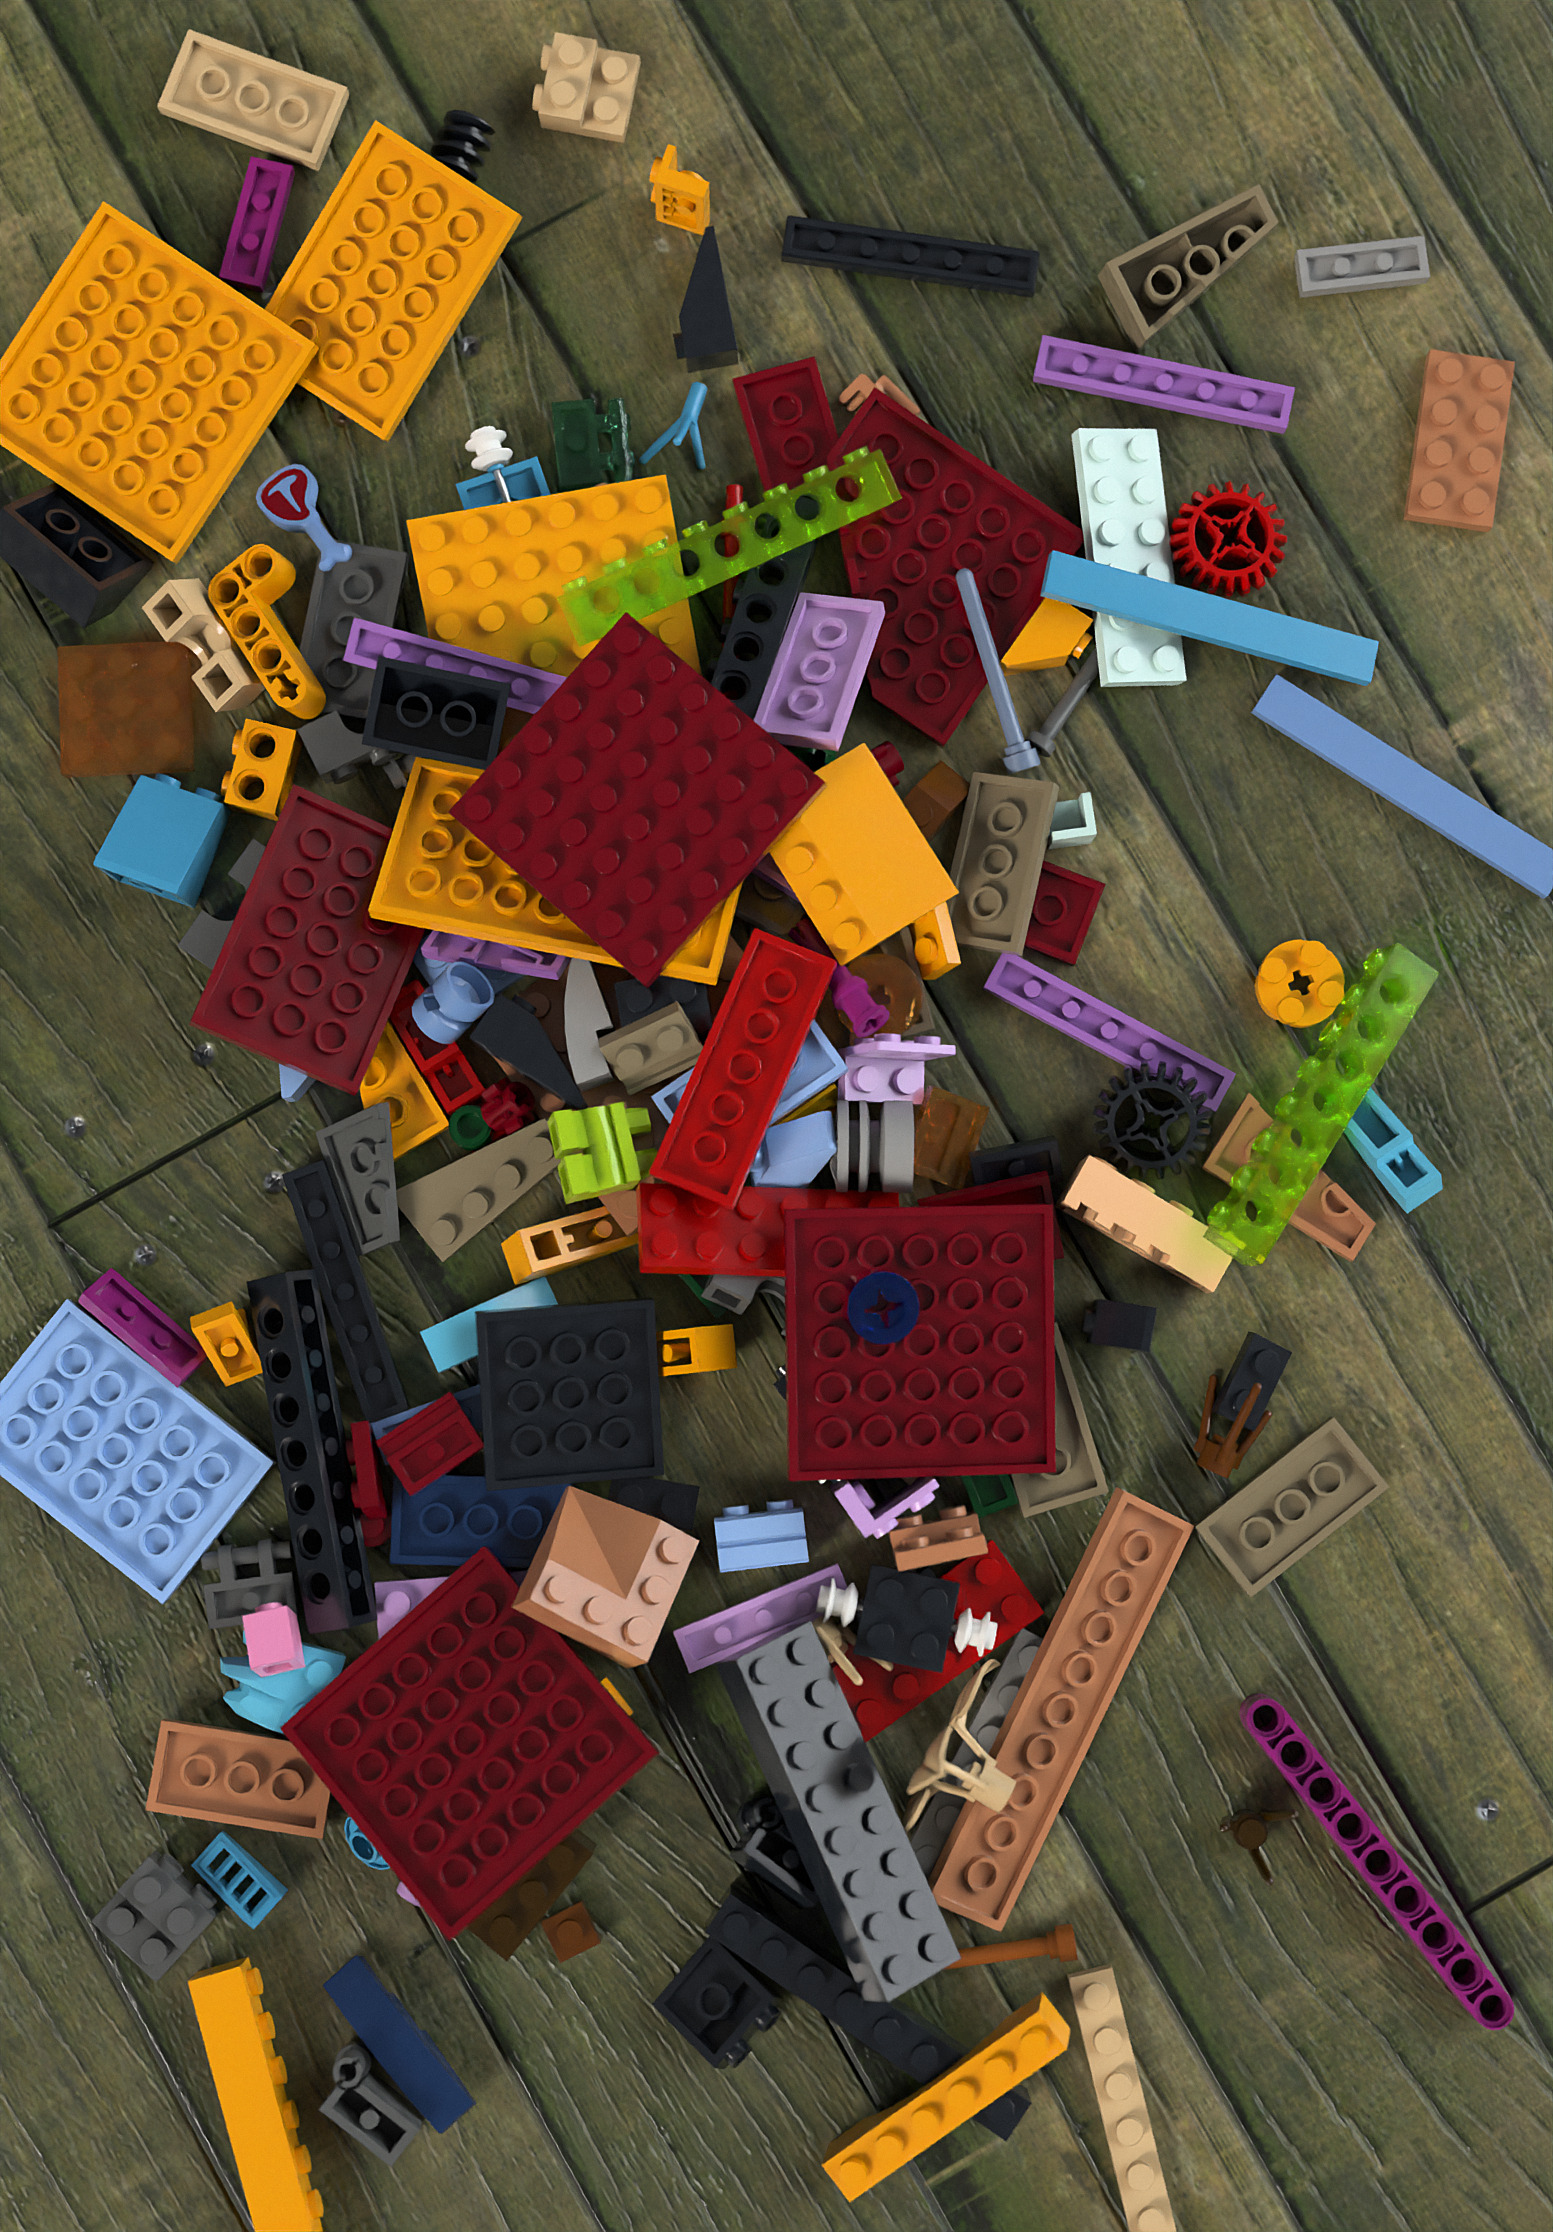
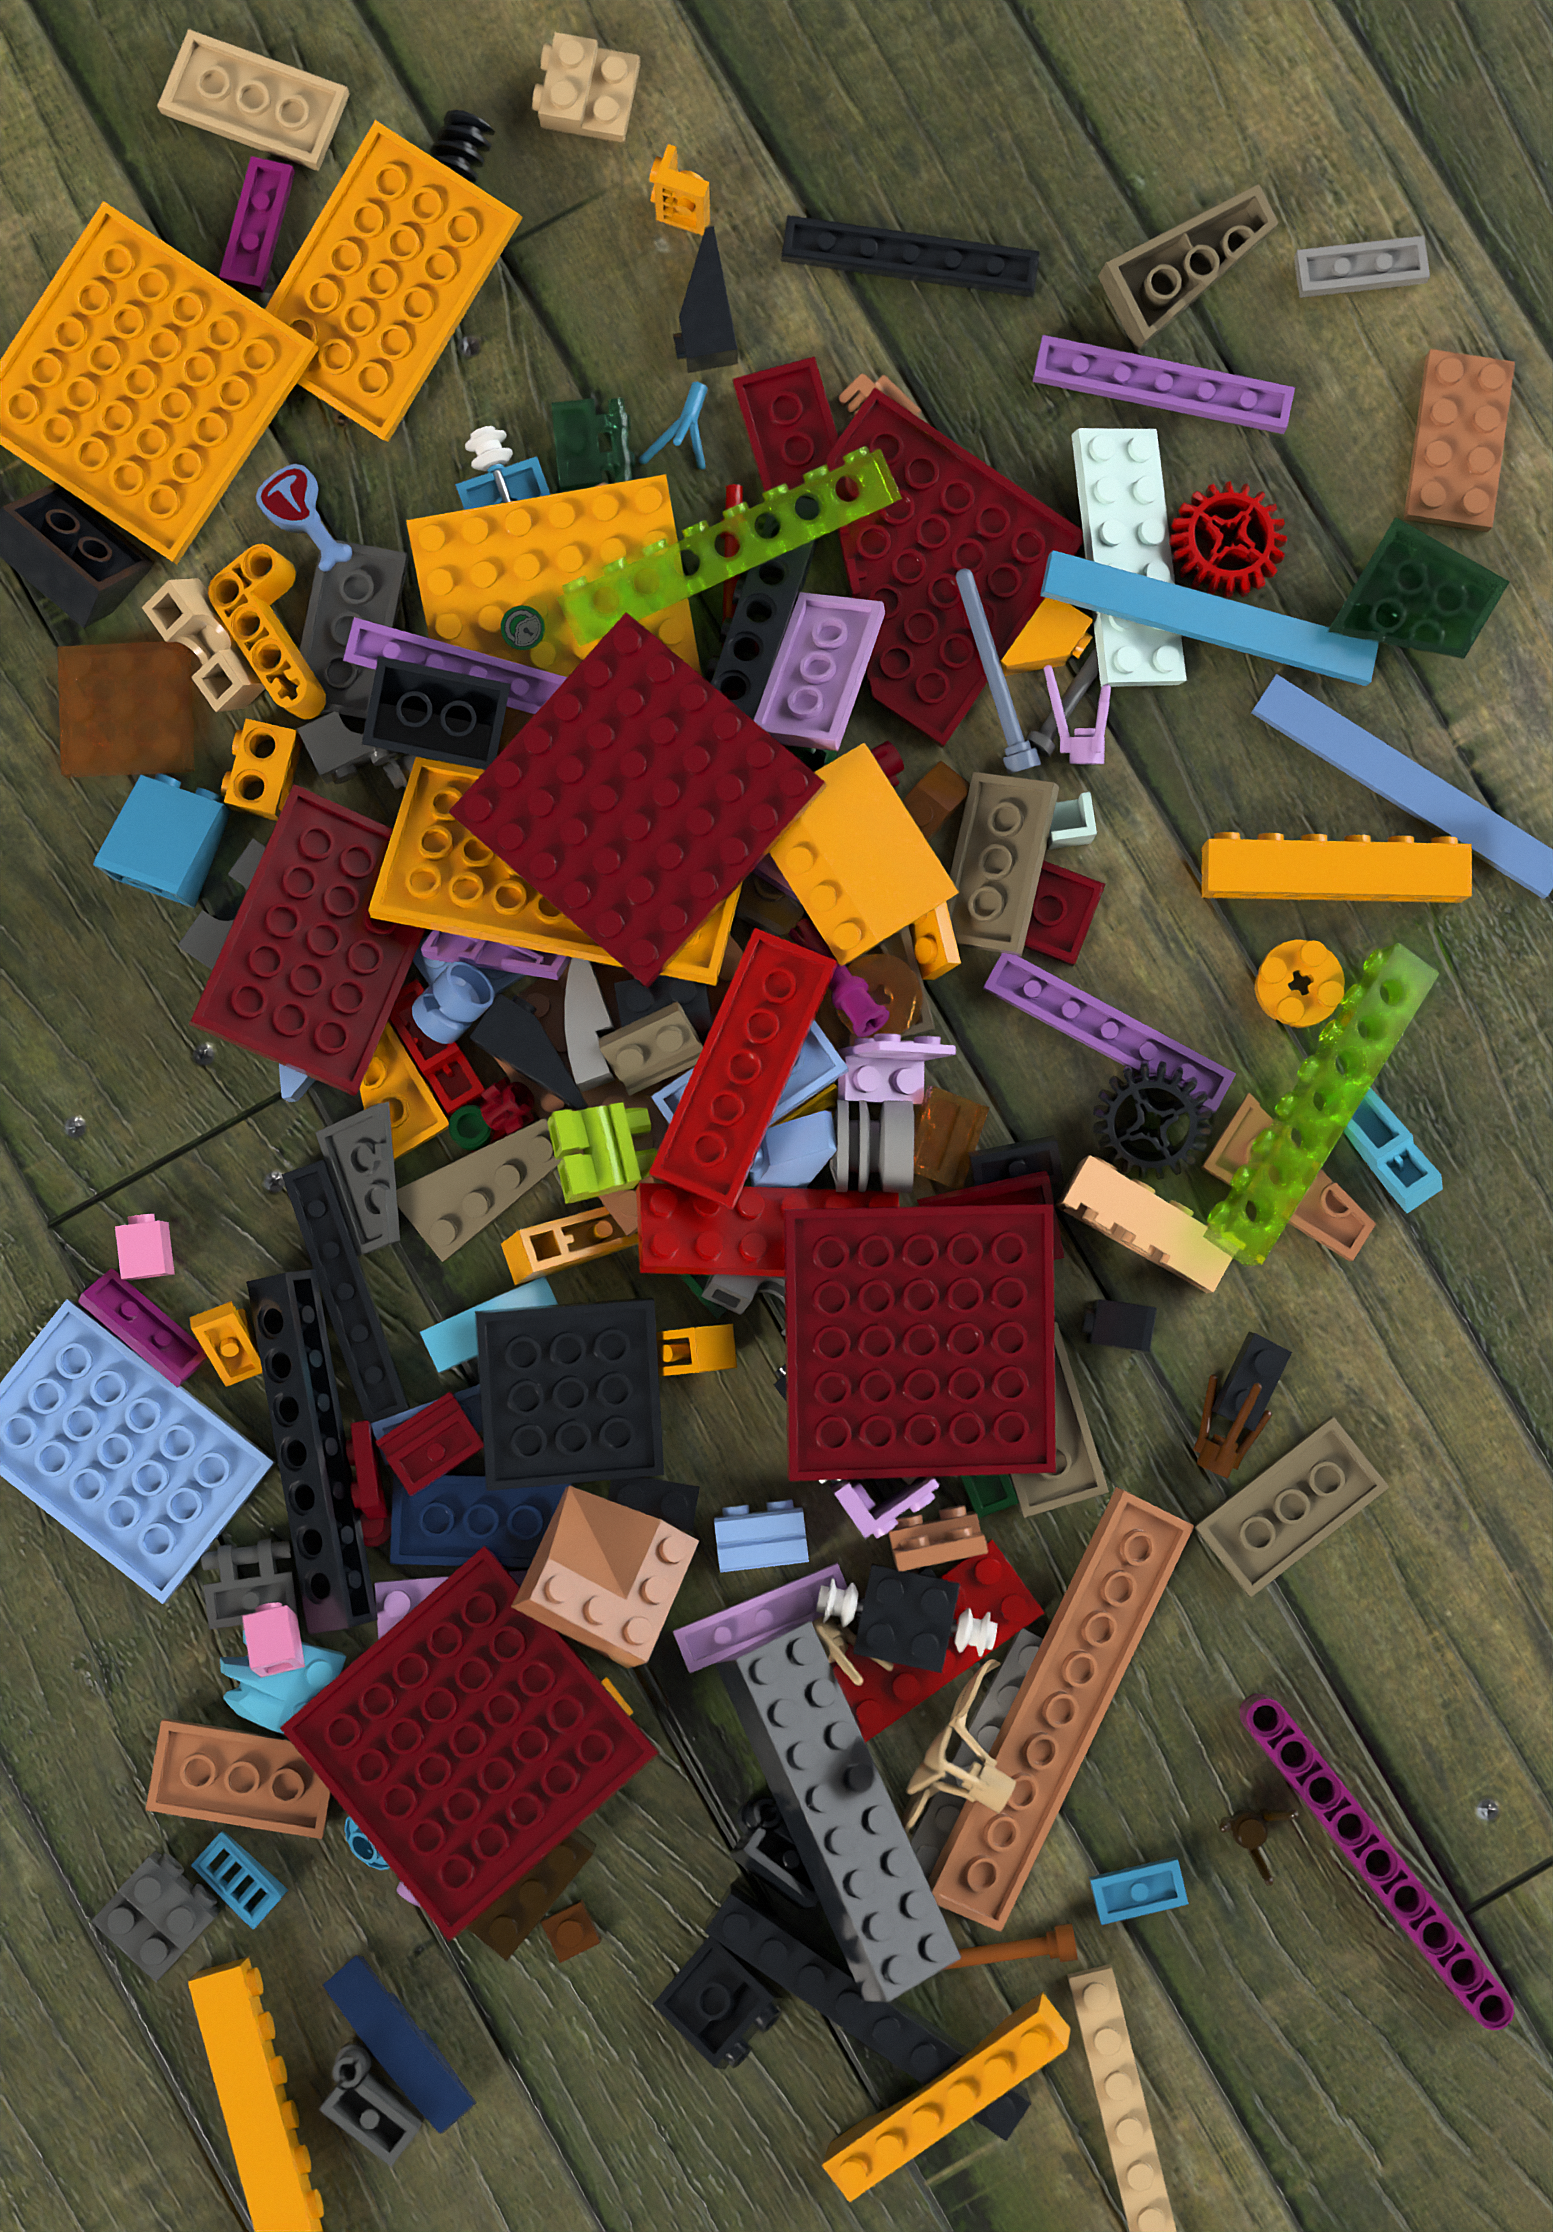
clear blue gear [847,1271,919,1344] -> none
none -> bright pink brick [115,1214,175,1280]
none -> tile [501,605,545,650]
none -> lavender plant [1044,665,1111,765]
none -> dark azure plate [1089,1856,1189,1925]
none -> light orange brick [1202,832,1472,903]
none -> clear green wedge [1327,517,1510,659]

